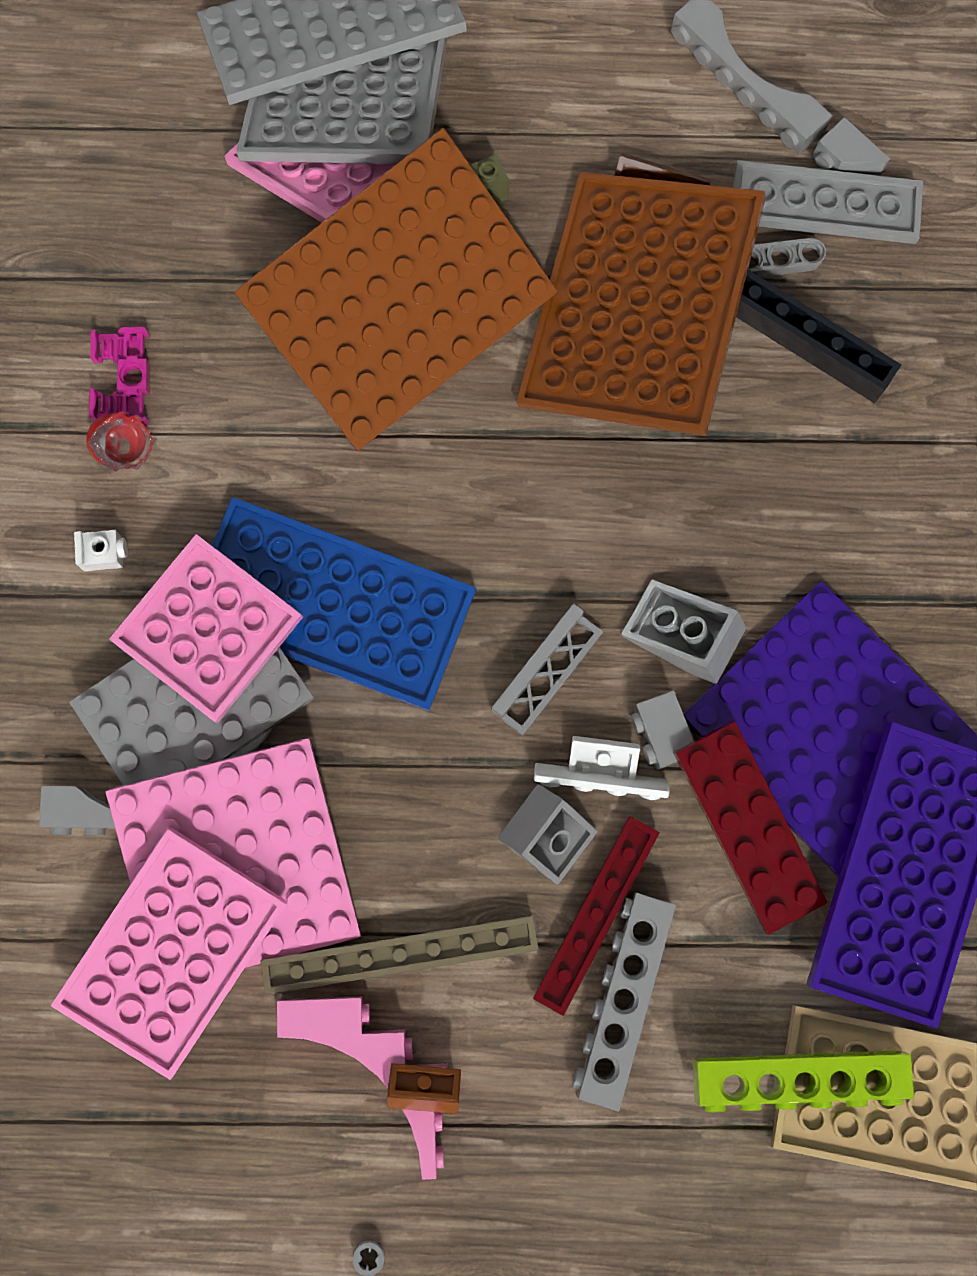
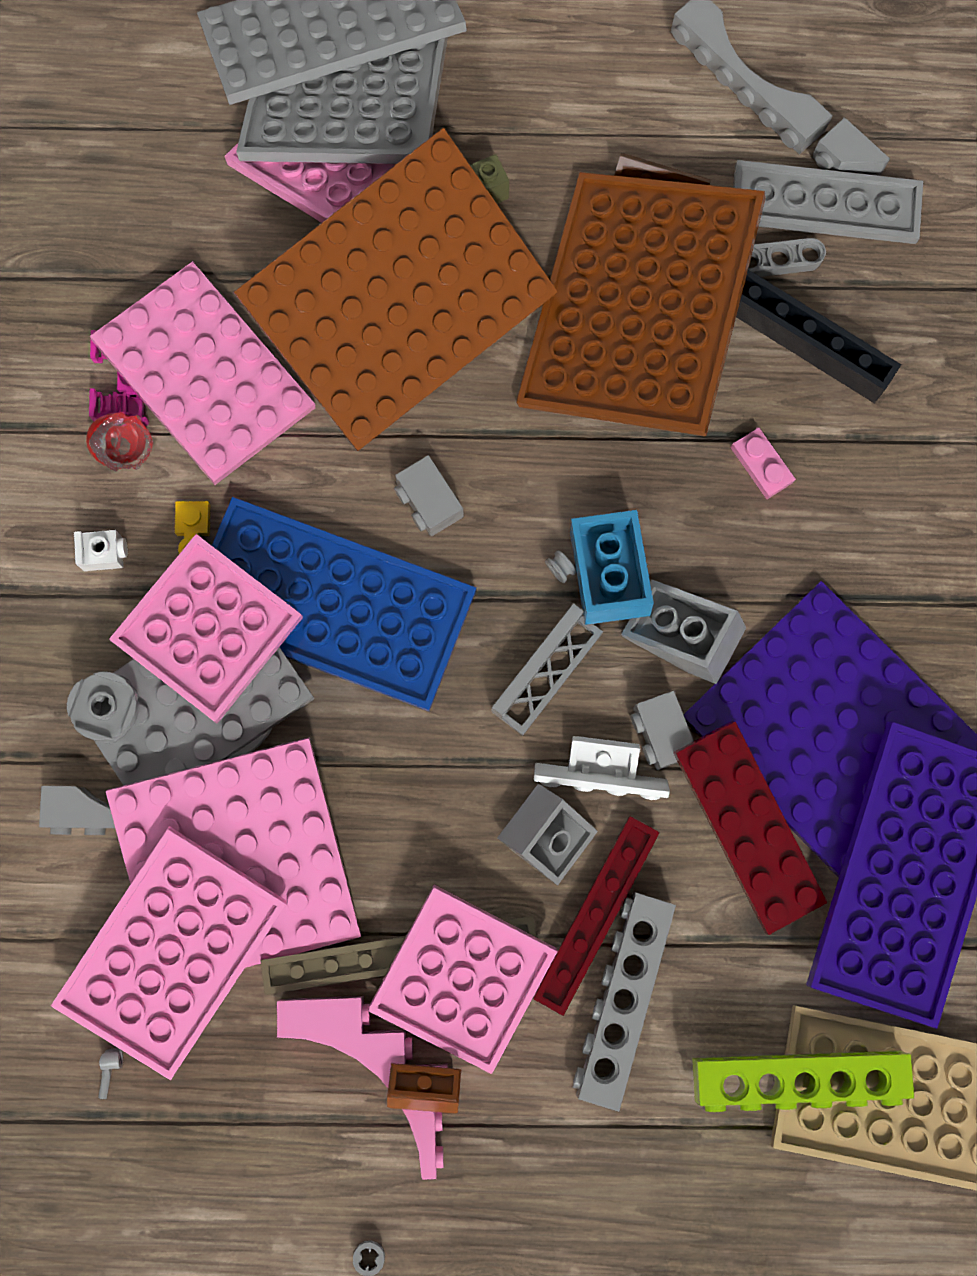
none -> light grey plate [67,672,139,741]
none -> bright pink plate [90,261,315,485]
none -> light grey hand [98,1048,123,1099]
none -> yellow plate [175,501,210,554]
none -> bright pink plate [368,885,558,1074]
none -> light grey brick [394,455,464,537]
none -> light grey bush [545,550,576,583]
none -> dark azure brick [570,510,654,625]
none -> bright pink plate [731,428,796,499]

